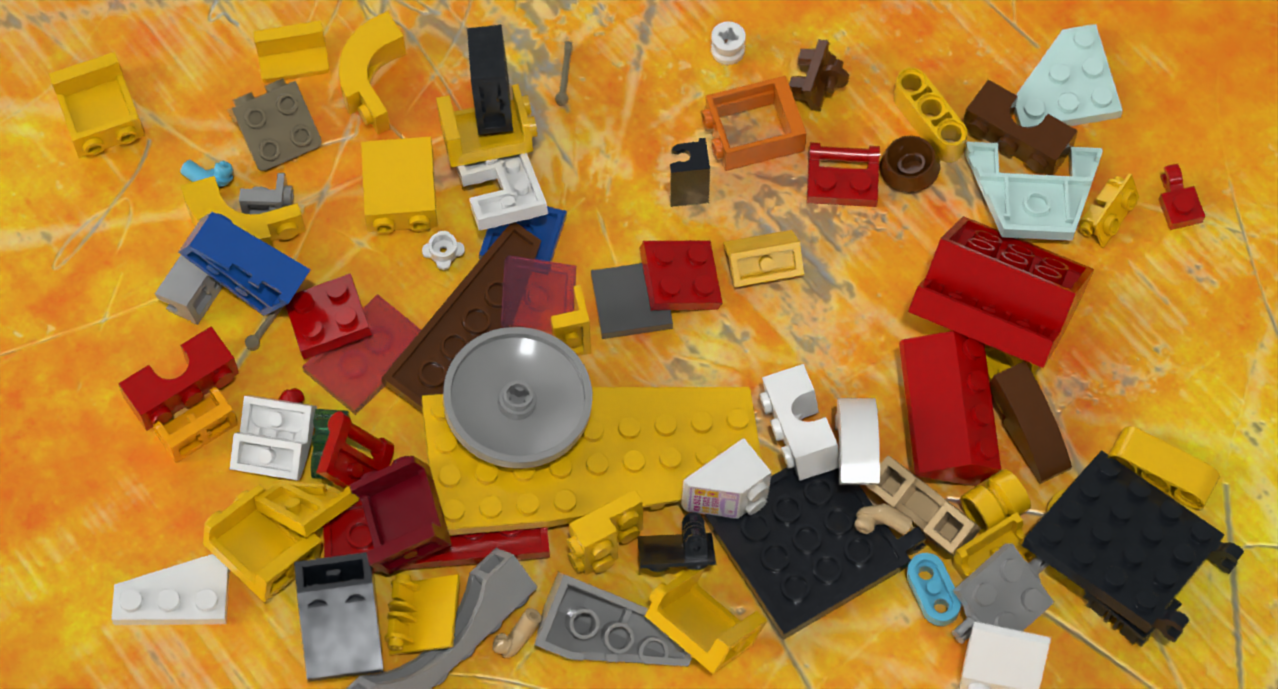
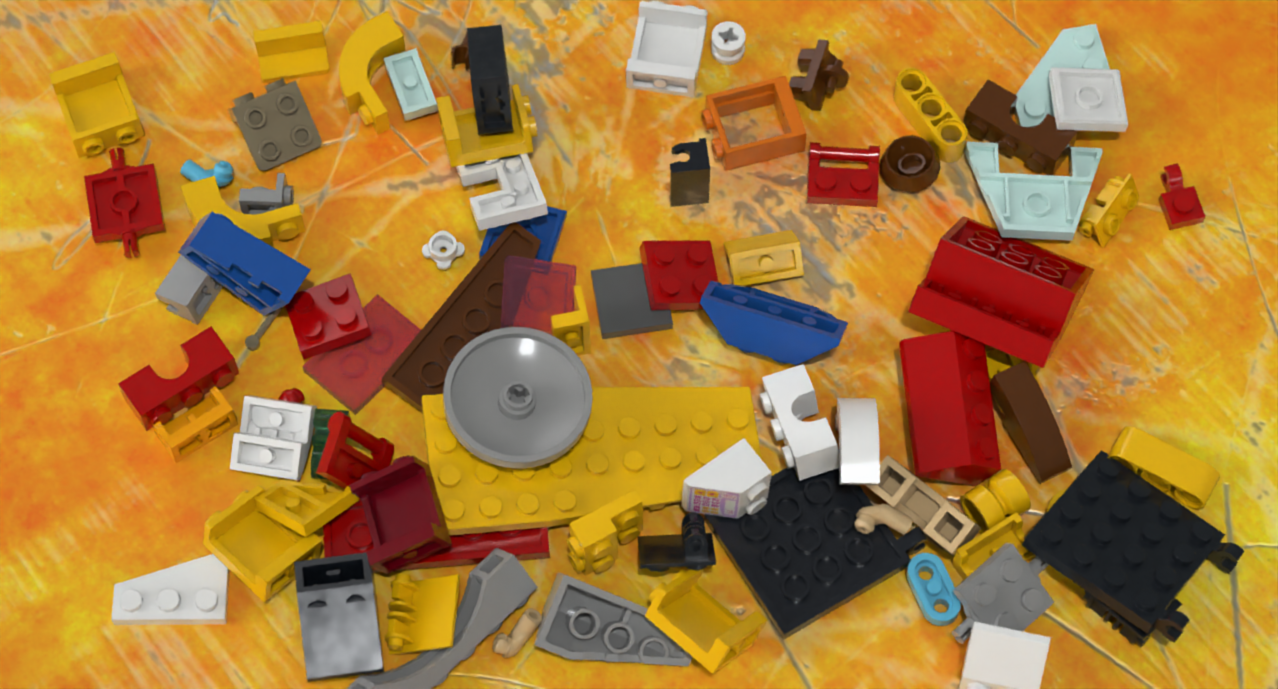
yellow panel [361,136,438,234] -> none
dark tan hinge [555,41,573,105] -> none
none -> red plate [84,147,165,258]
none -> light aqua plate [383,48,438,121]
none -> reddish brown hand [451,32,470,70]
none -> white panel [626,1,707,98]
none -> blue wedge [700,281,848,365]
none -> white tile [1049,67,1128,132]

